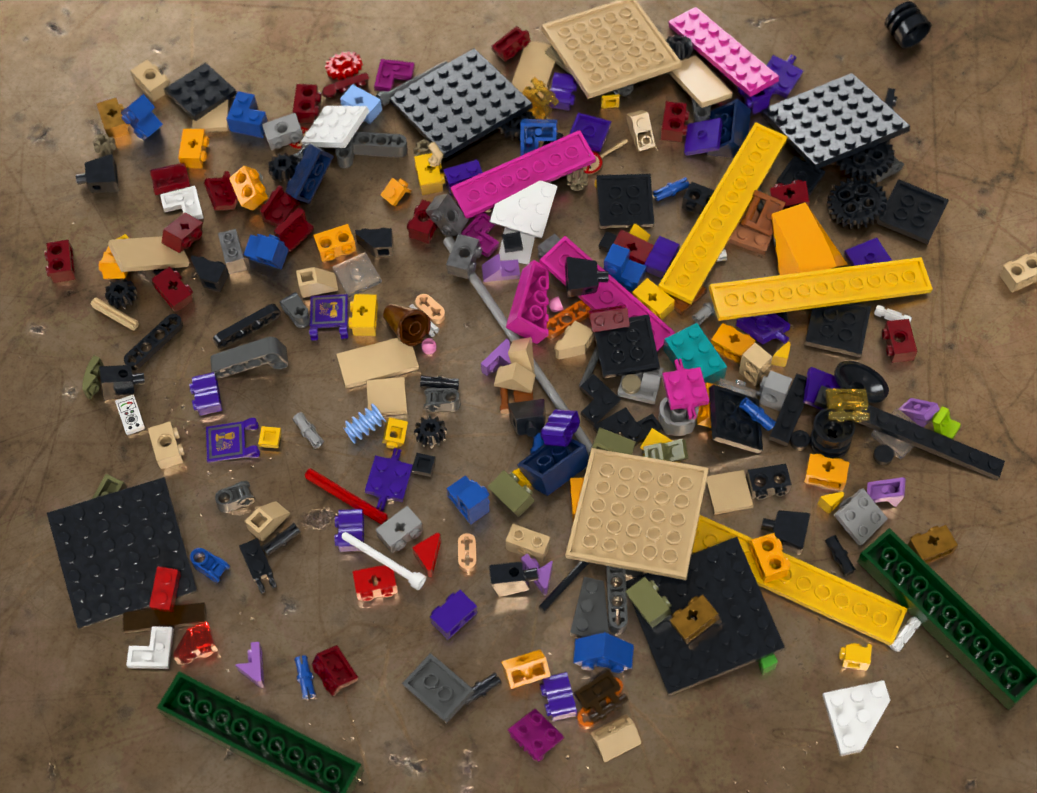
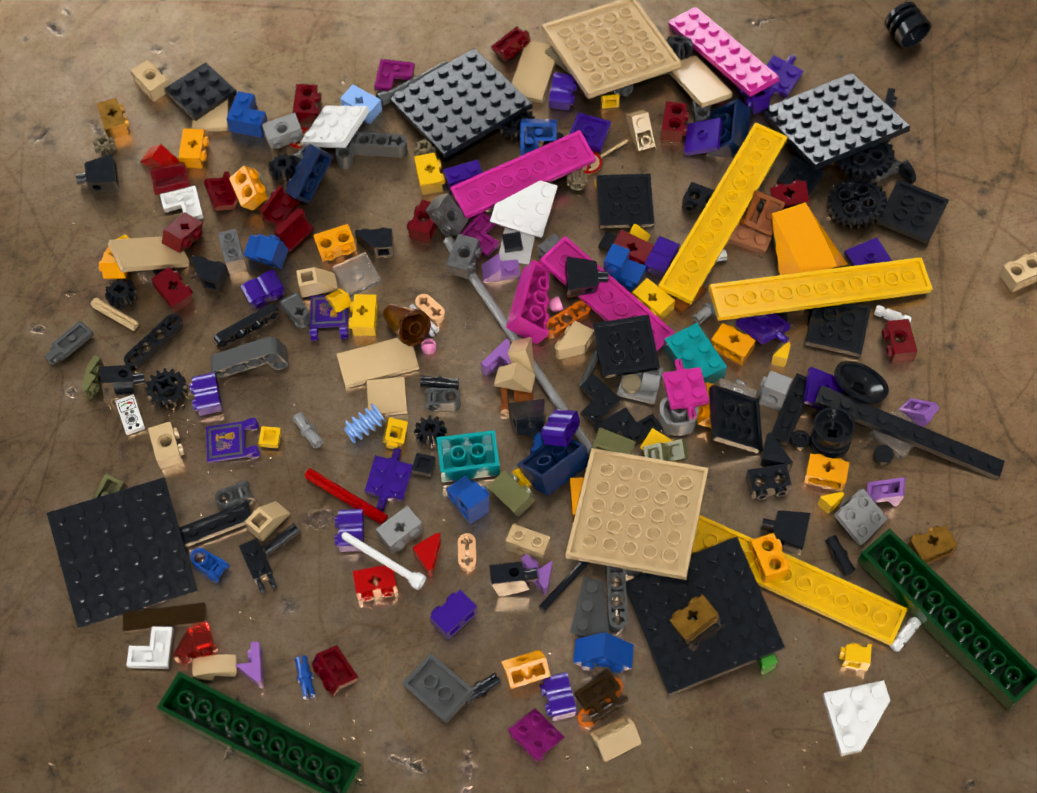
dark red brick [44,239,76,283] -> none
blue brick [120,94,163,140] -> none
red brick [149,566,181,613] -> none
dark red hinge [322,72,369,98] -> none
red gear [325,51,363,81] -> none
light orange bracket [380,178,412,206] -> none
tan arm [428,142,443,167] -> none
clear yellow plate [522,77,559,119] -> none
dark red bracket [587,305,630,332] -> none
olive brick [625,577,672,628] -> none
blue pin [653,177,690,202] -> none
tan tile [706,470,753,515] -> none
tan brick [738,343,772,387] -> none
blue pin [739,397,776,431] -> none
clear yellow plate [826,388,870,422] -> none
lime bracket [932,406,961,439] -> none
none -> dark grey hinge [44,321,94,366]
none -> red slope [141,144,180,169]
none -> black gear [145,368,188,409]
none -> black plate [180,502,251,548]
none -> tan slope [192,654,237,680]
none -> dark purple brick [241,270,285,309]
none -> yellow slope [325,288,351,313]
none -> teal brick [436,430,500,482]
none -> black slope [760,432,793,472]
none -> black tile [899,159,916,184]

